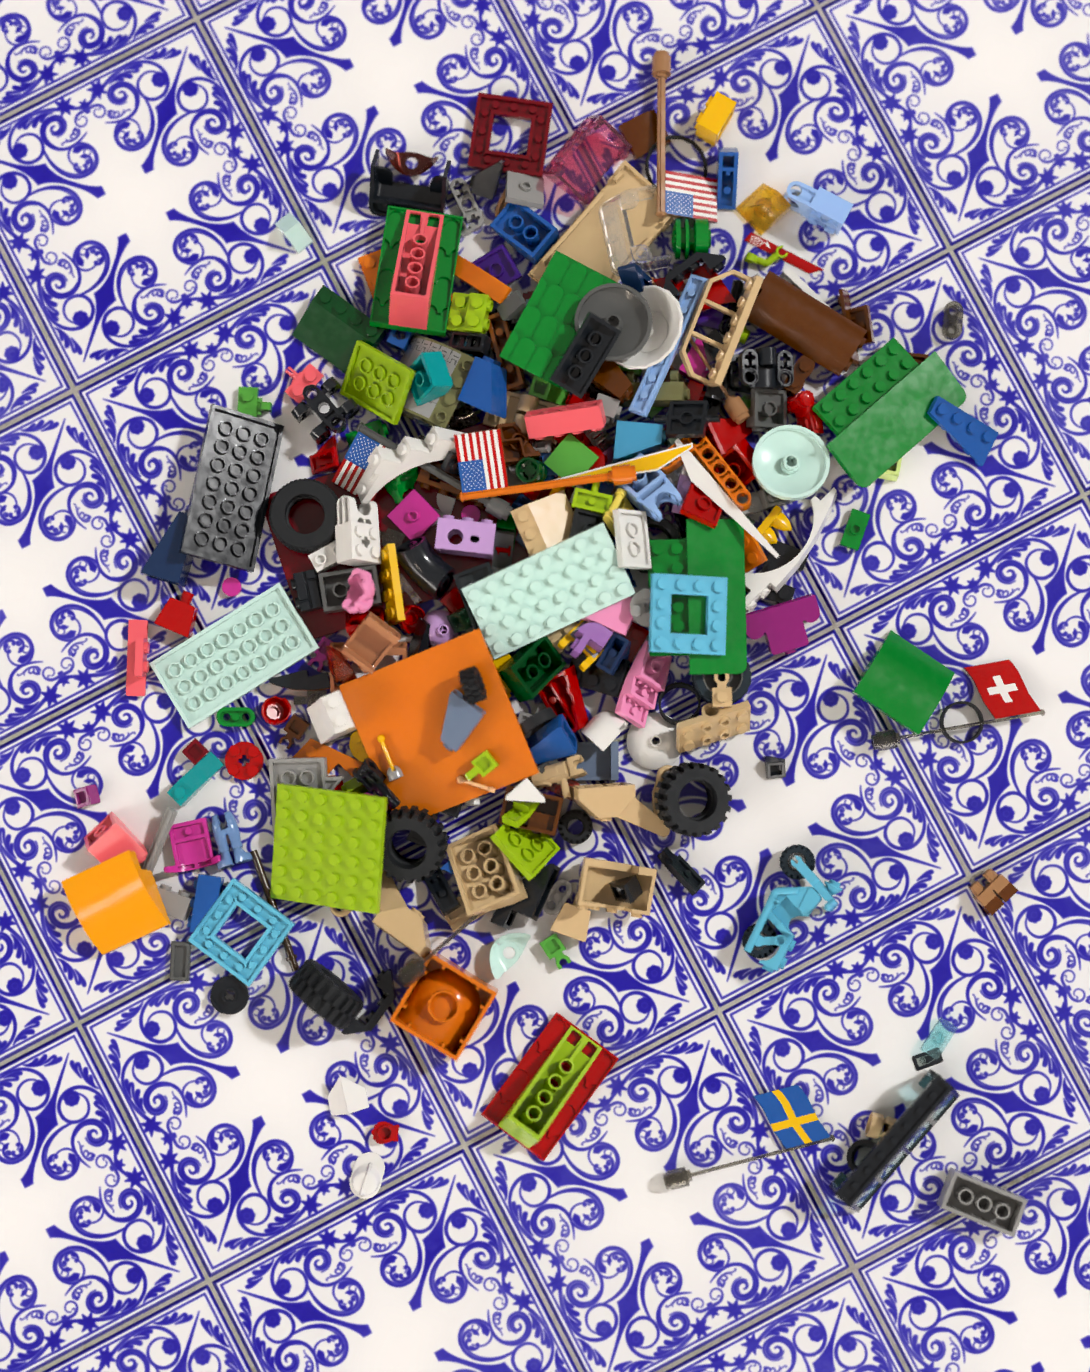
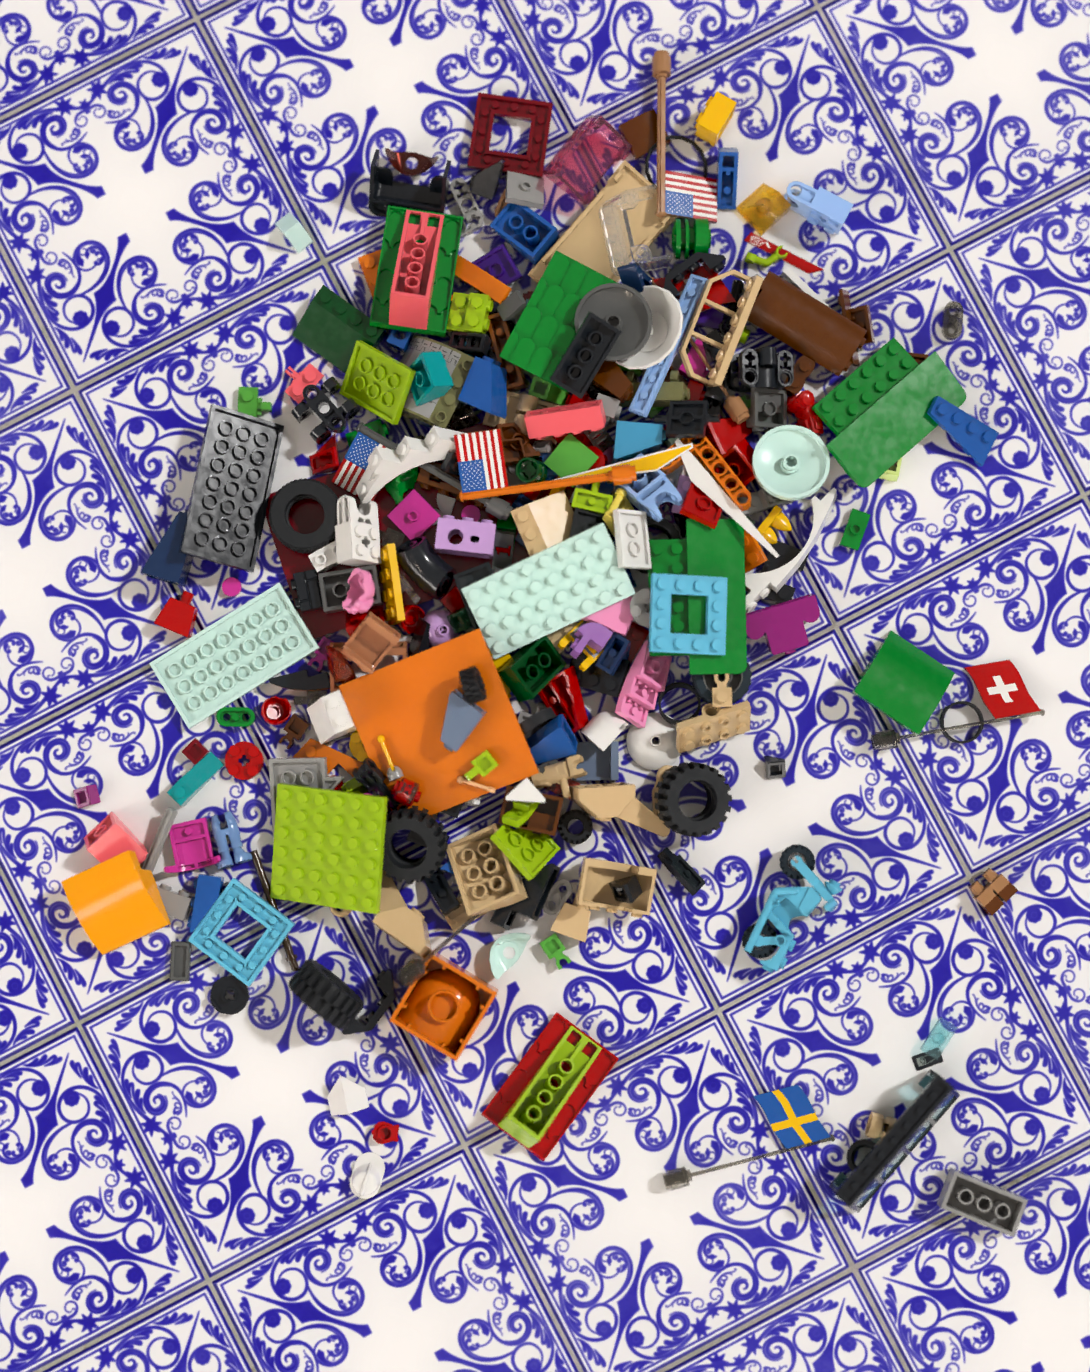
coral bracket [126,619,150,696] -> none
none -> red head [392,778,422,807]

